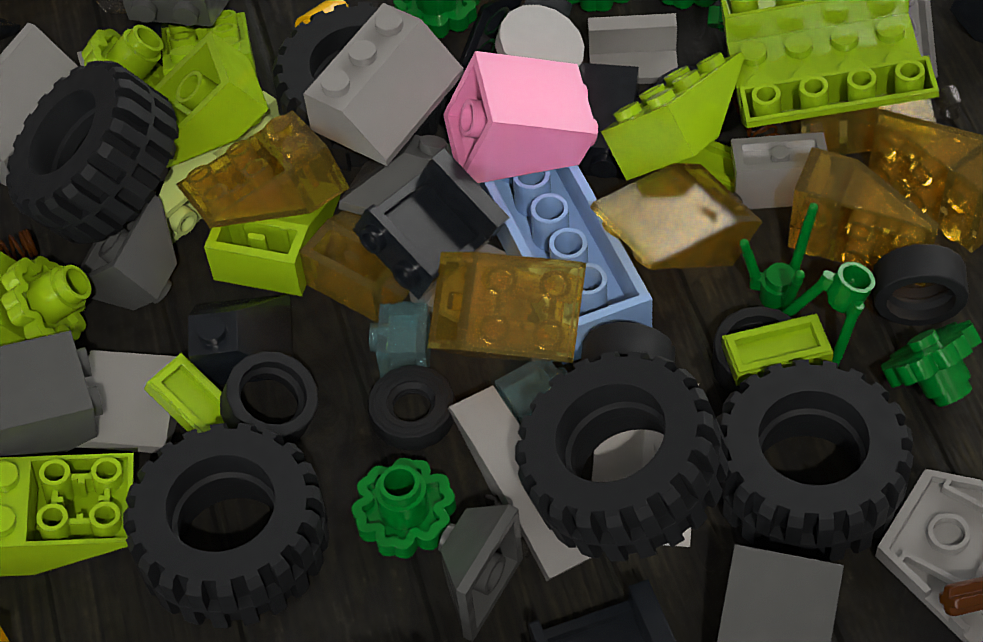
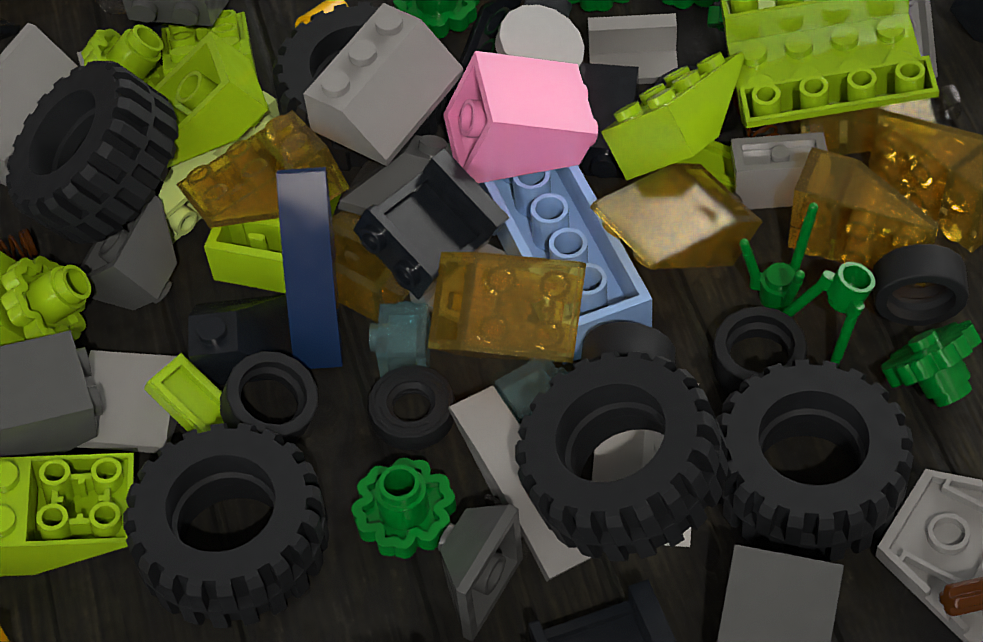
lime tile [721,313,833,386] -> none
none -> dark blue slope [276,167,344,369]

